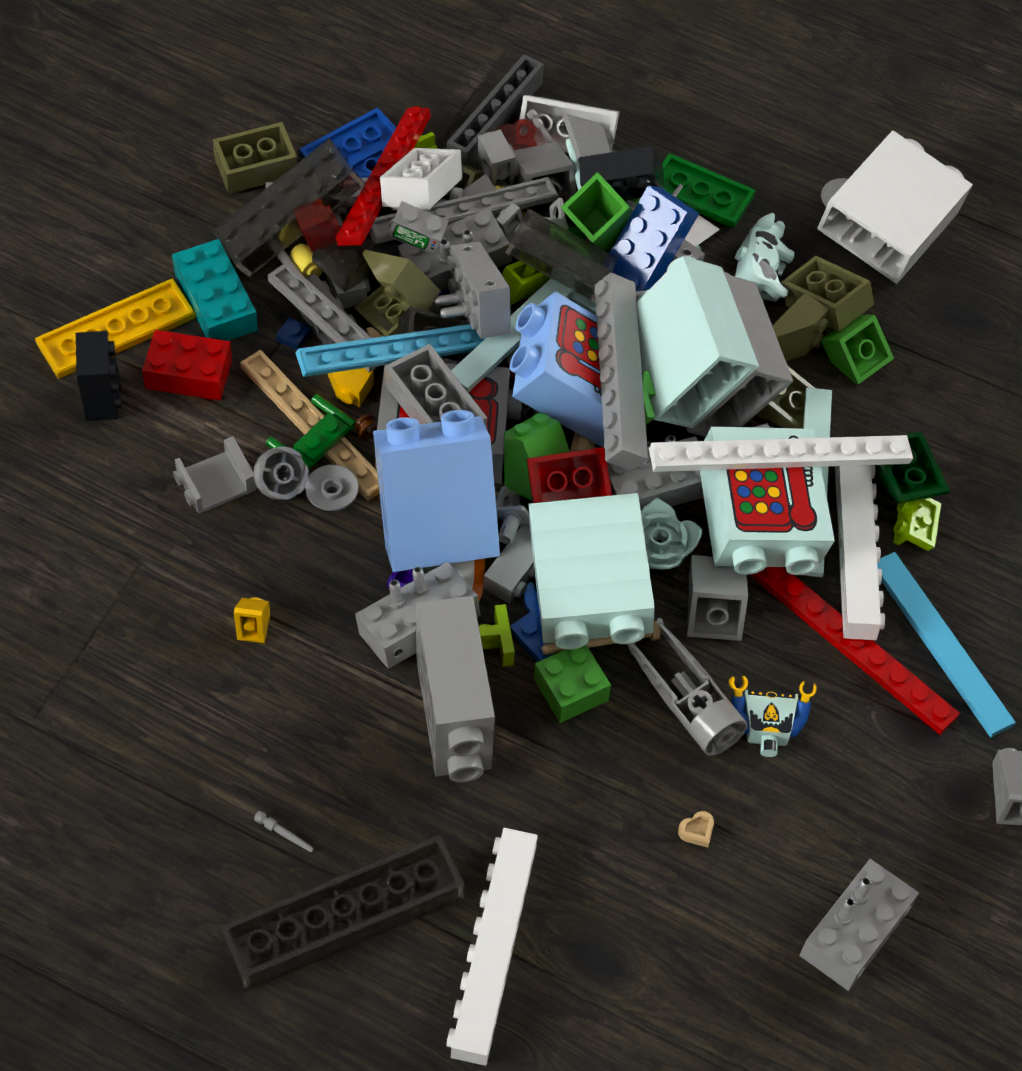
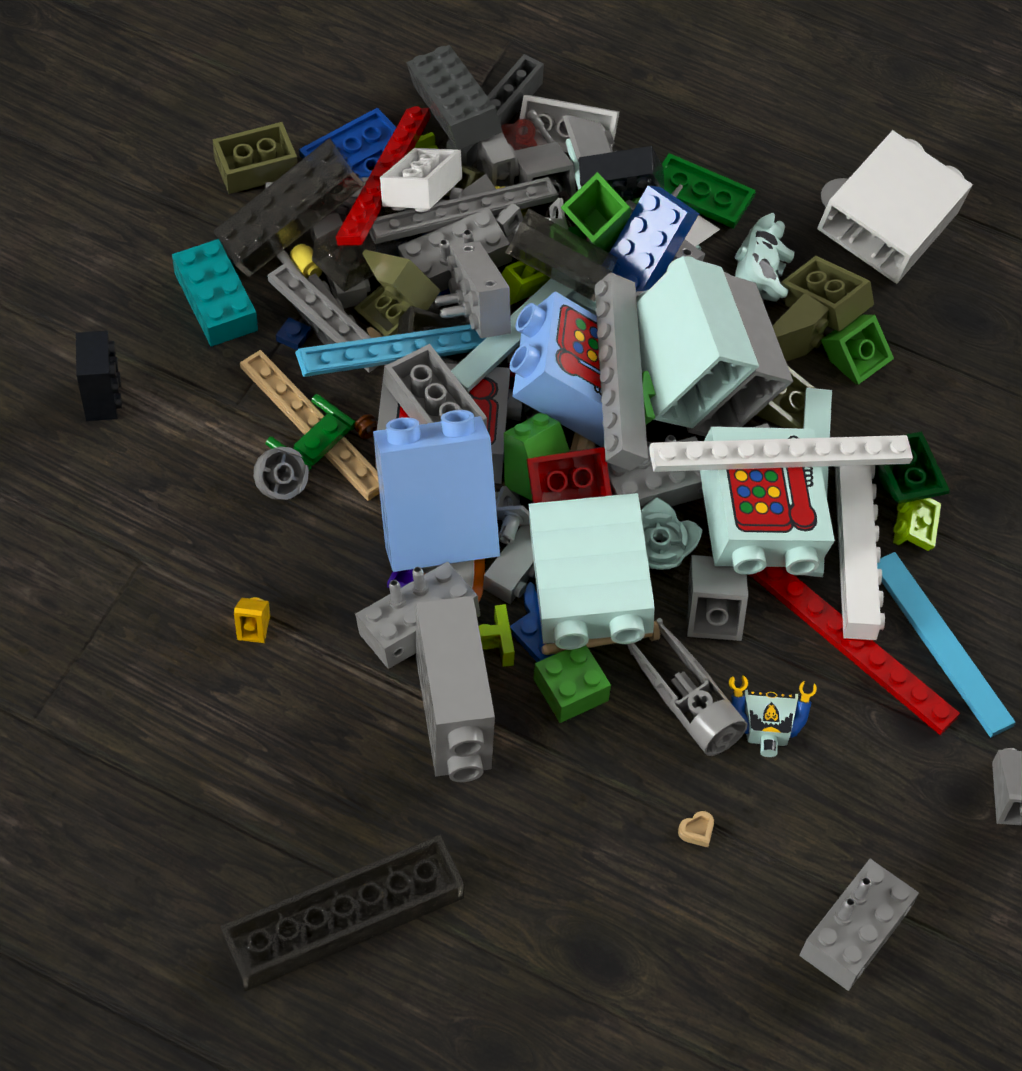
yellow tile [35,278,196,379] -> none
red brick [142,330,232,401] -> none
light grey panel [173,436,257,514] -> none
light grey piece [254,810,314,853] -> none
clear red brick [293,198,340,252] -> none
light grey dish [305,465,359,511] -> none
yellow slope [327,368,374,407] -> none
light grey brick [387,201,449,255] -> none
white brick [446,828,538,1066] -> none
none -> dark grey brick [406,45,502,150]

